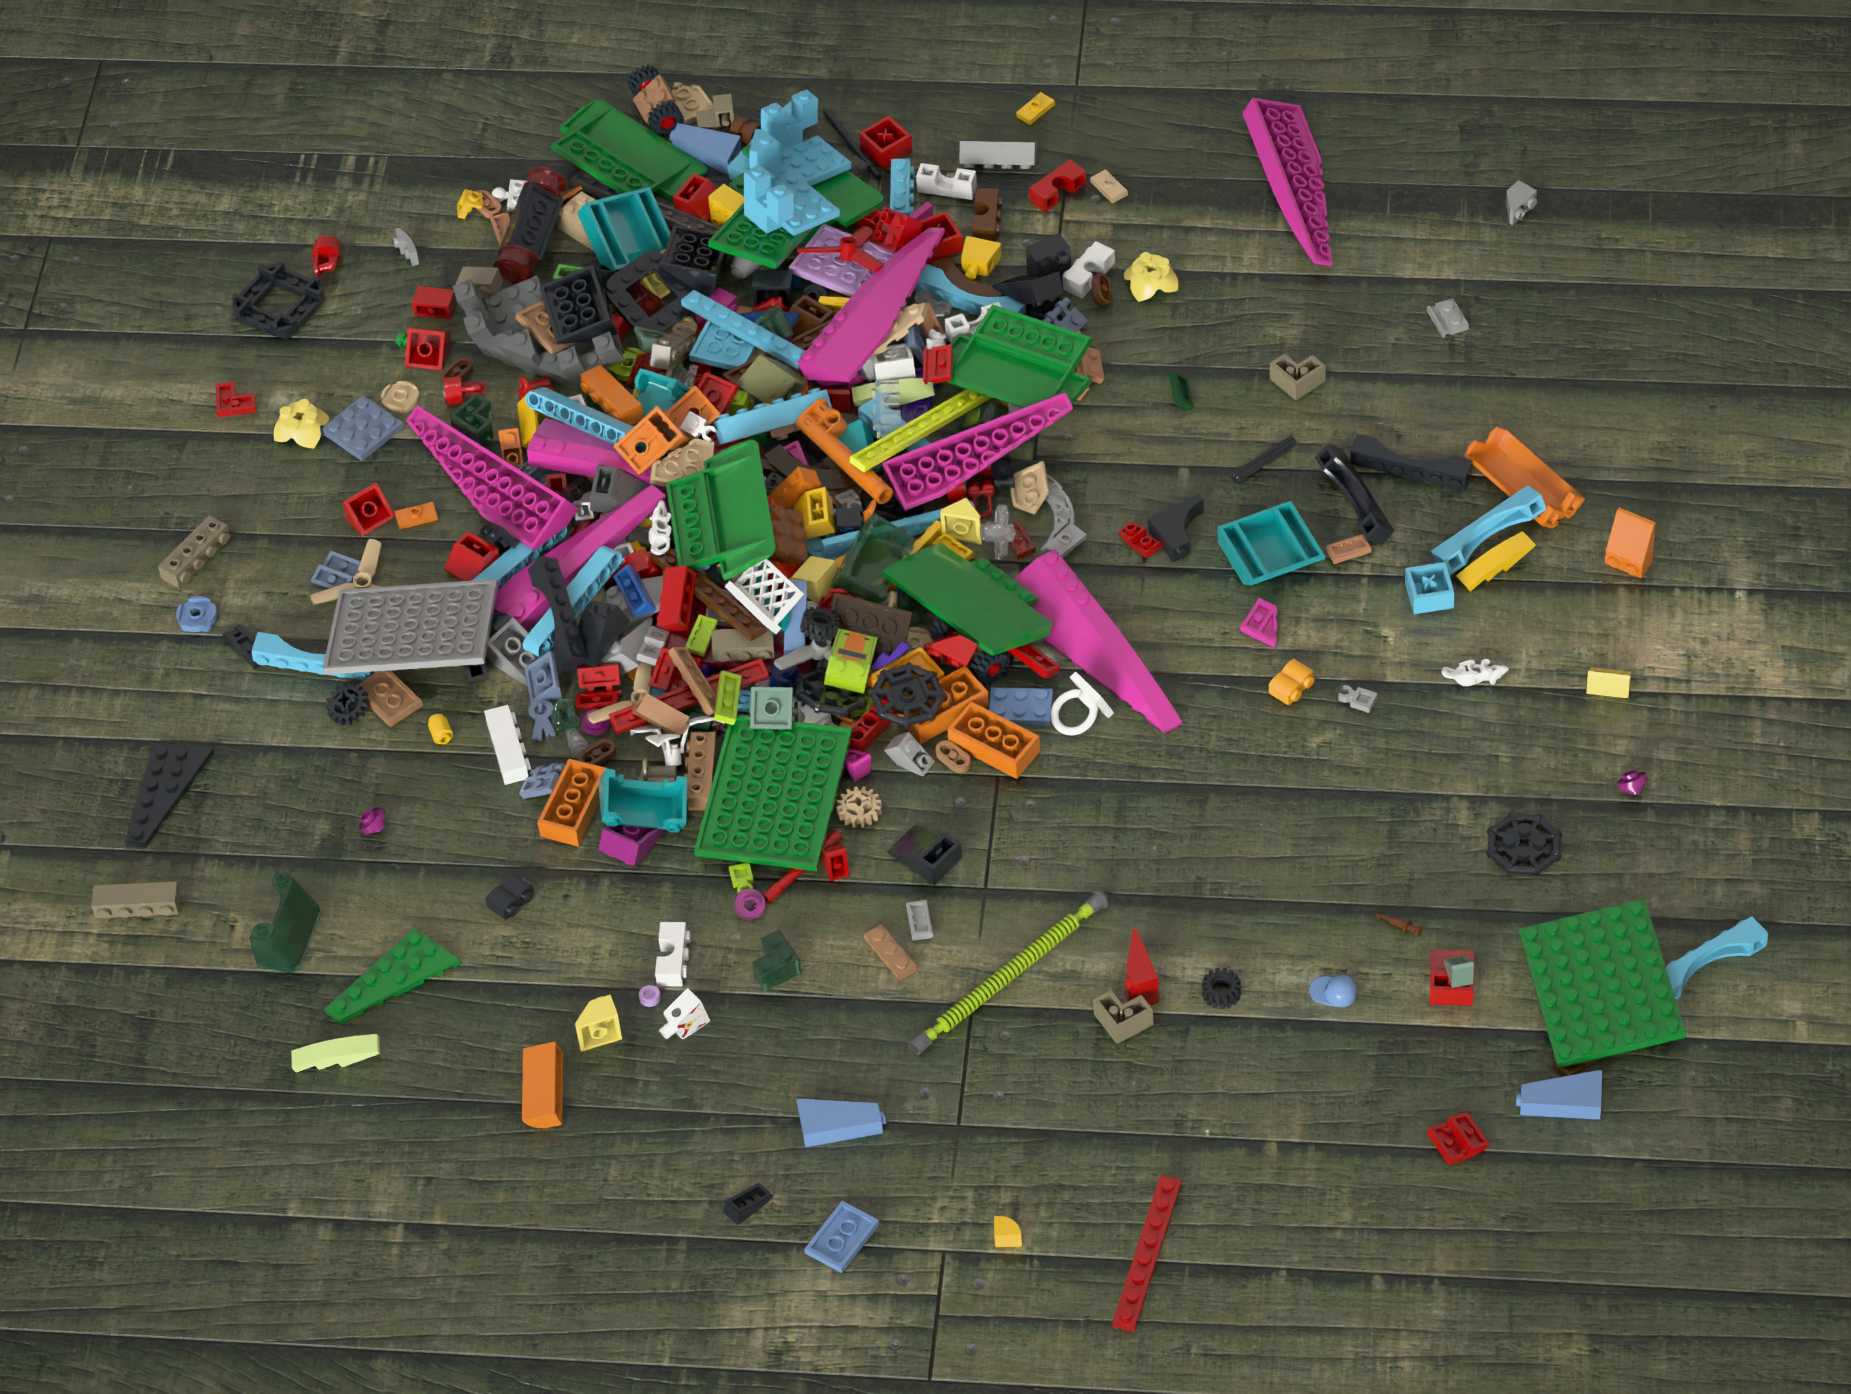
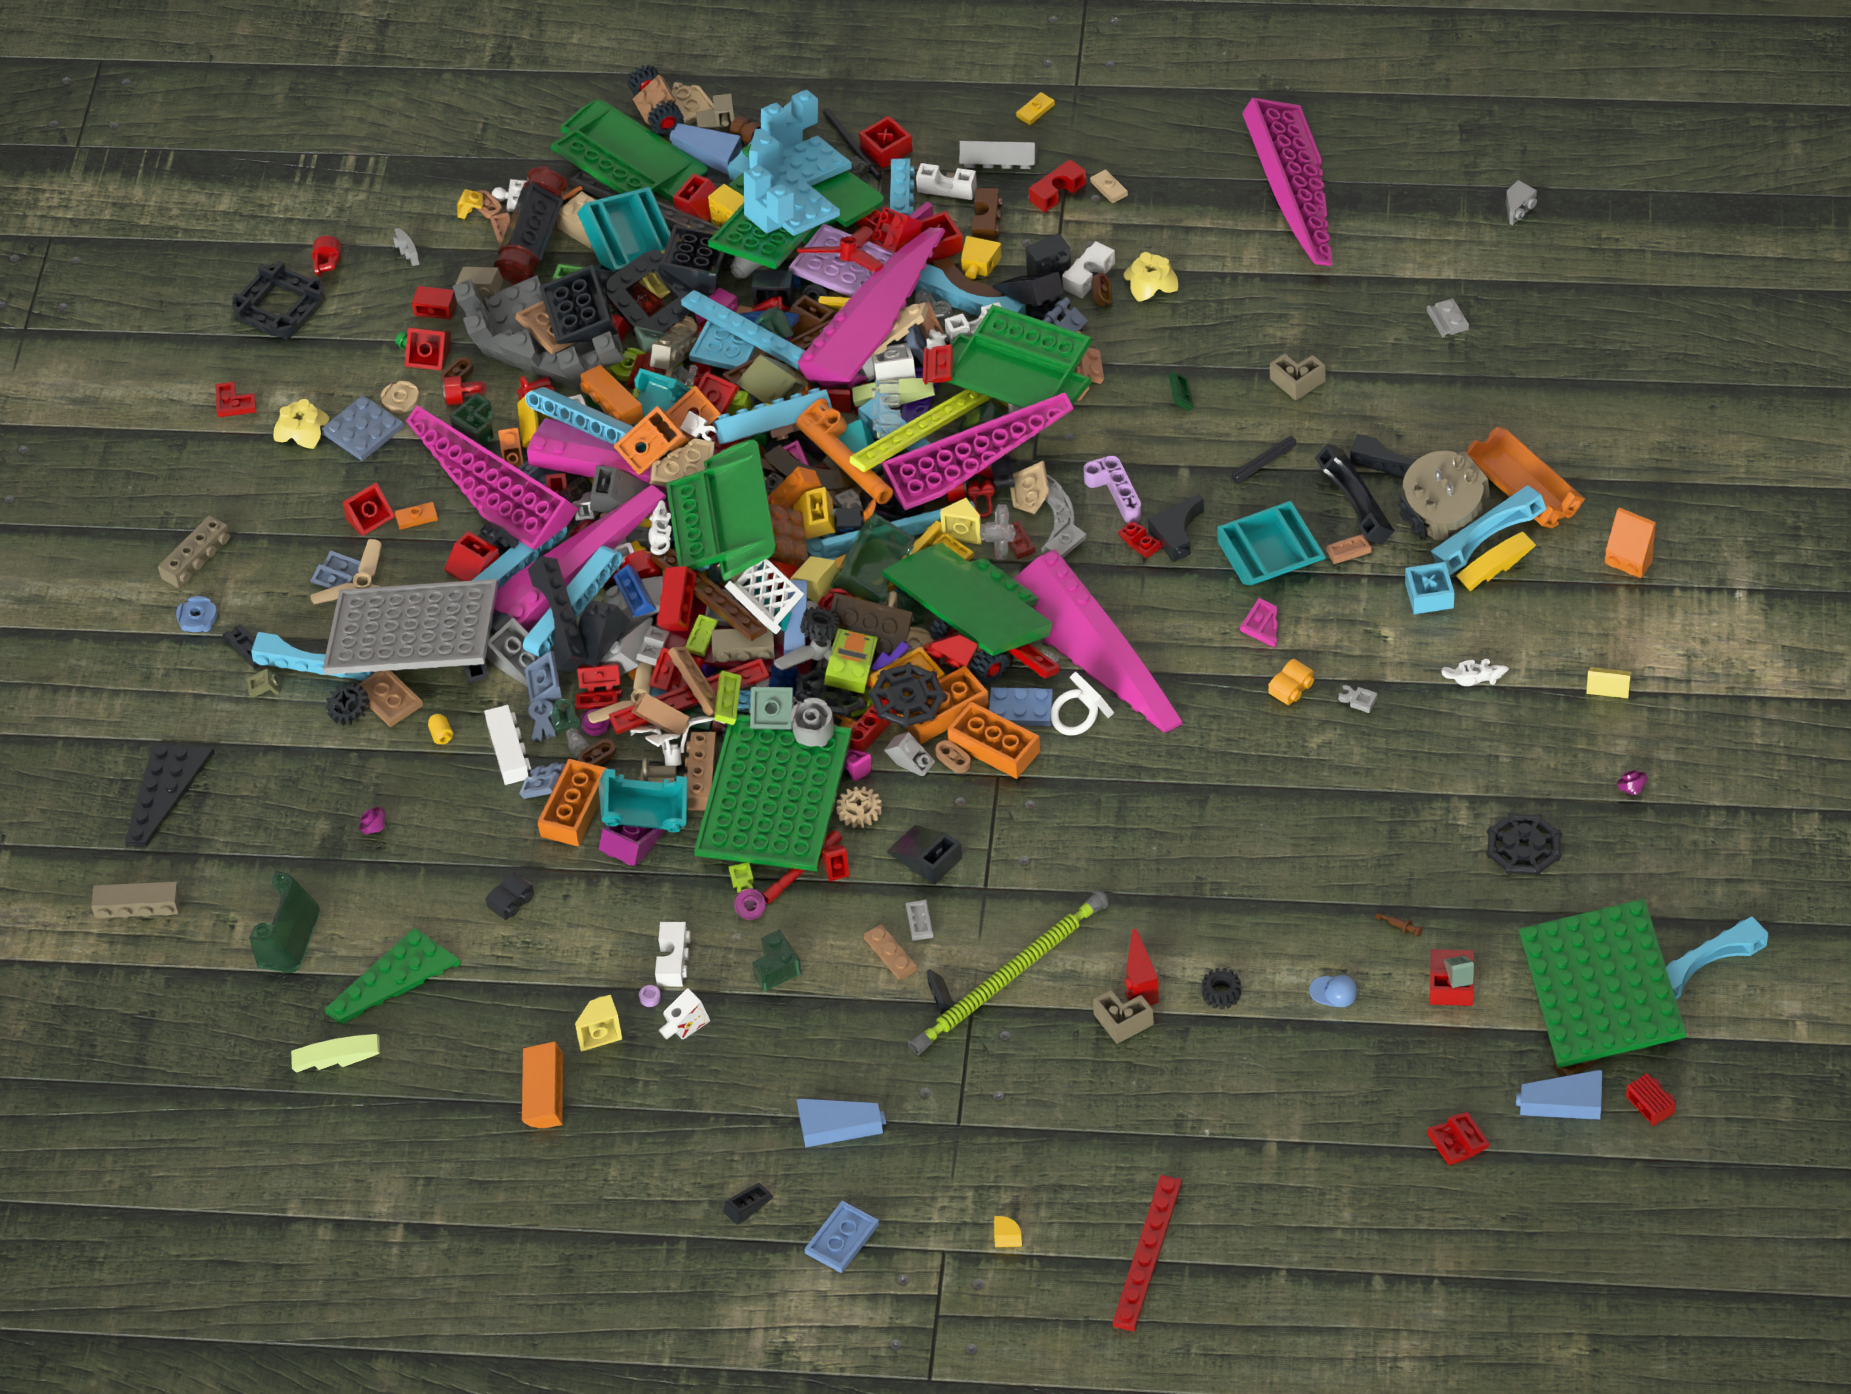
none -> olive bracket [247,669,281,698]
none -> light grey brick [790,698,834,747]
none -> black slope [927,969,954,1015]
none -> lavender beam [1084,456,1141,524]
none -> dark tan piece [1398,451,1490,541]
none -> red brick [1626,1073,1676,1126]

